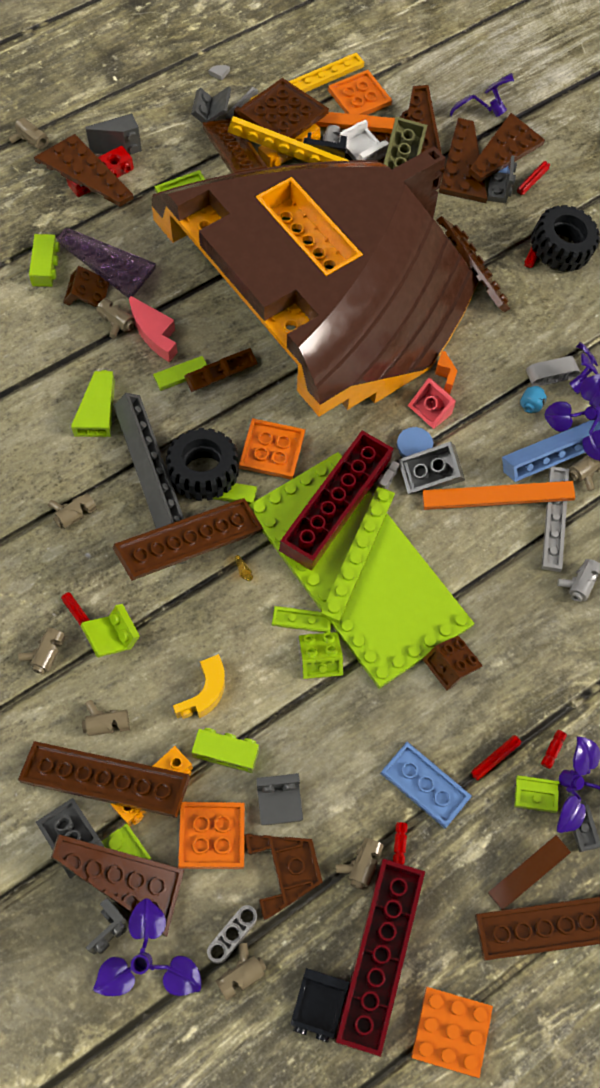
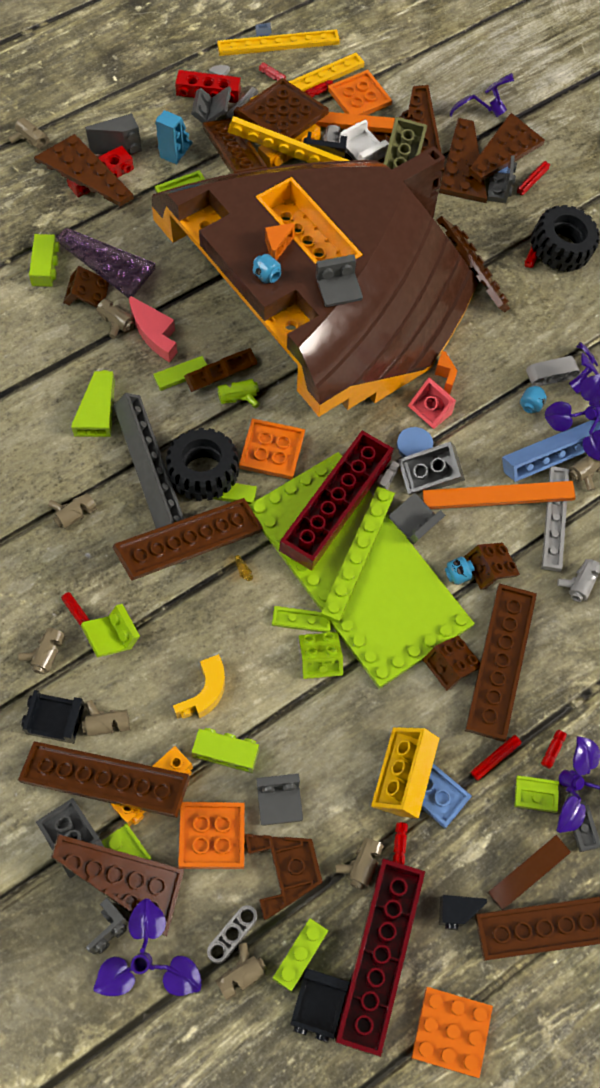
none -> black panel [21,690,85,744]
none -> dark azure wedge [155,110,193,165]
none -> red brick [175,70,241,103]
none -> yellow tile [217,29,340,56]
none -> lime piece [217,379,260,409]
none -> dark azure head [252,254,281,284]
none -> sand blue plate [255,22,272,37]
none -> red axle [259,62,286,81]
none -> orange slope [265,223,295,260]
none -> lime brick [272,918,328,992]
none -> red axle [305,80,333,98]
none -> dark grey bracket [315,254,363,307]
none -> yellow slope [371,727,440,819]
none -> dark grey bracket [388,493,446,544]
none -> black slope [439,895,487,930]
none -> dark azure head [445,556,475,585]
none -> reddish brown bracket [464,542,520,590]
none -> reddish brown plate [465,583,537,742]

